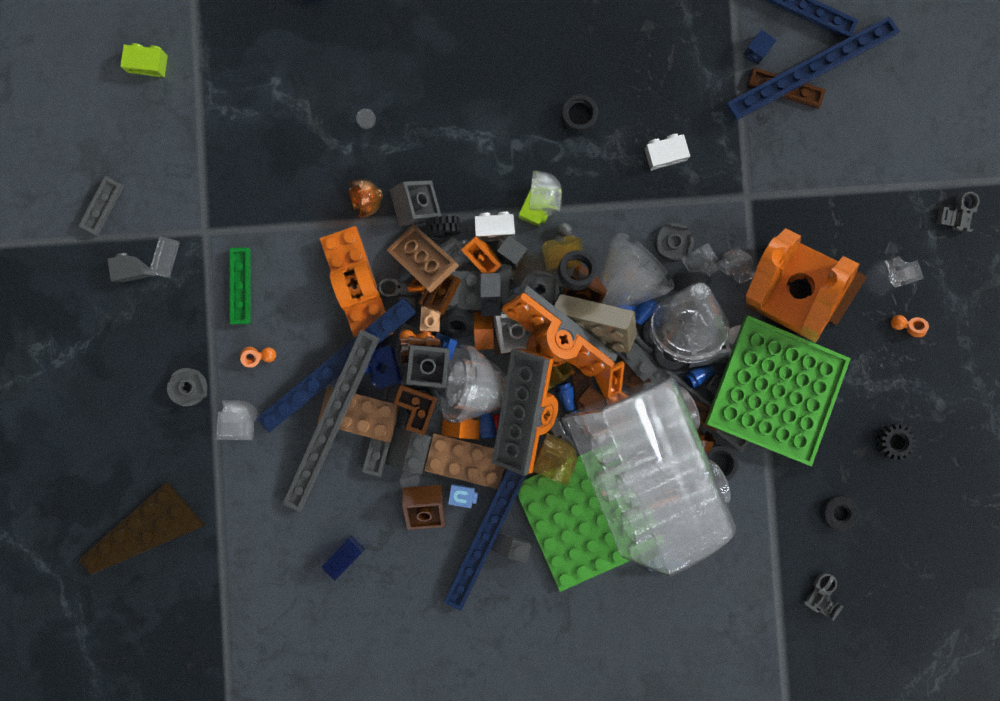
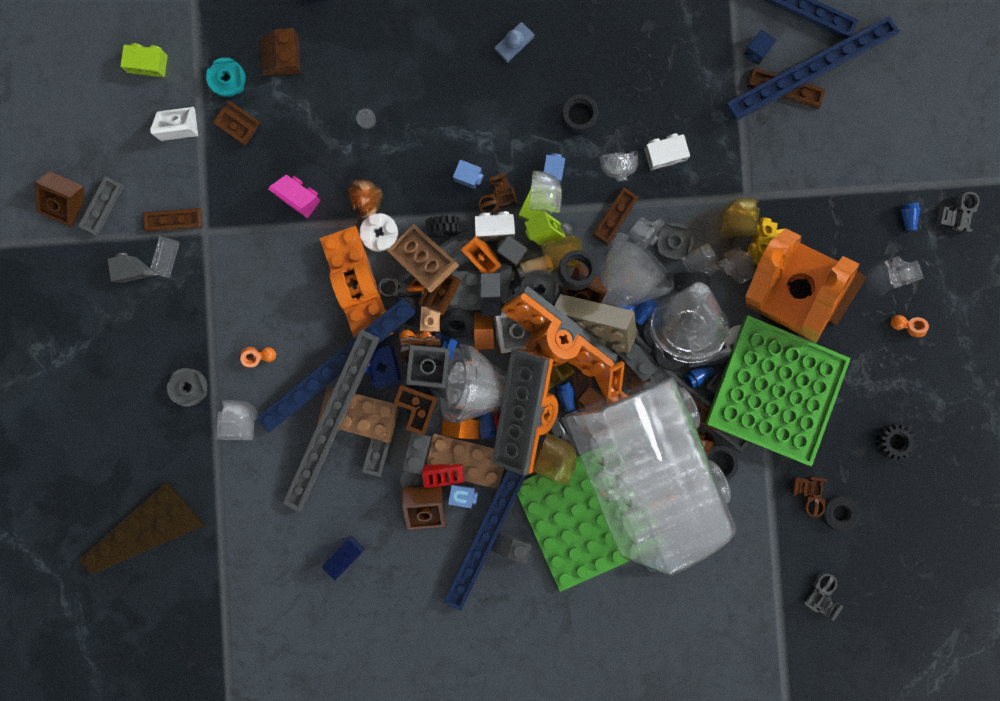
green plate [230,248,251,325] -> none
dark grey slope [390,181,441,226] -> none
none -> reddish brown slope [35,171,84,227]
none -> reddish brown tile [143,208,203,232]
none -> white slope [150,107,198,141]
none -> teal plate [206,58,246,97]
none -> reddish brown plate [213,101,261,146]
none -> reddish brown slope [260,28,301,76]
none -> dark pink slope [268,175,321,219]
none -> white plate [360,213,399,252]
none -> red slope [422,464,465,488]
none -> medium blue brick [453,160,484,189]
none -> reddish brown piece [478,173,518,215]
none -> sand blue tile [494,22,535,63]
none -> white head [517,255,554,279]
none -> lime brick [525,211,566,249]
none -> medium blue brick [542,153,565,185]
none -> reddish brown tile [592,187,639,245]
none -> clear cylinder [599,150,638,182]
none -> clear brick [628,217,665,248]
none -> clear yellow brick [720,198,760,238]
none -> yellow brick [747,217,784,265]
none -> reddish brown piece [791,476,828,517]
none -> blue cone [900,203,921,231]

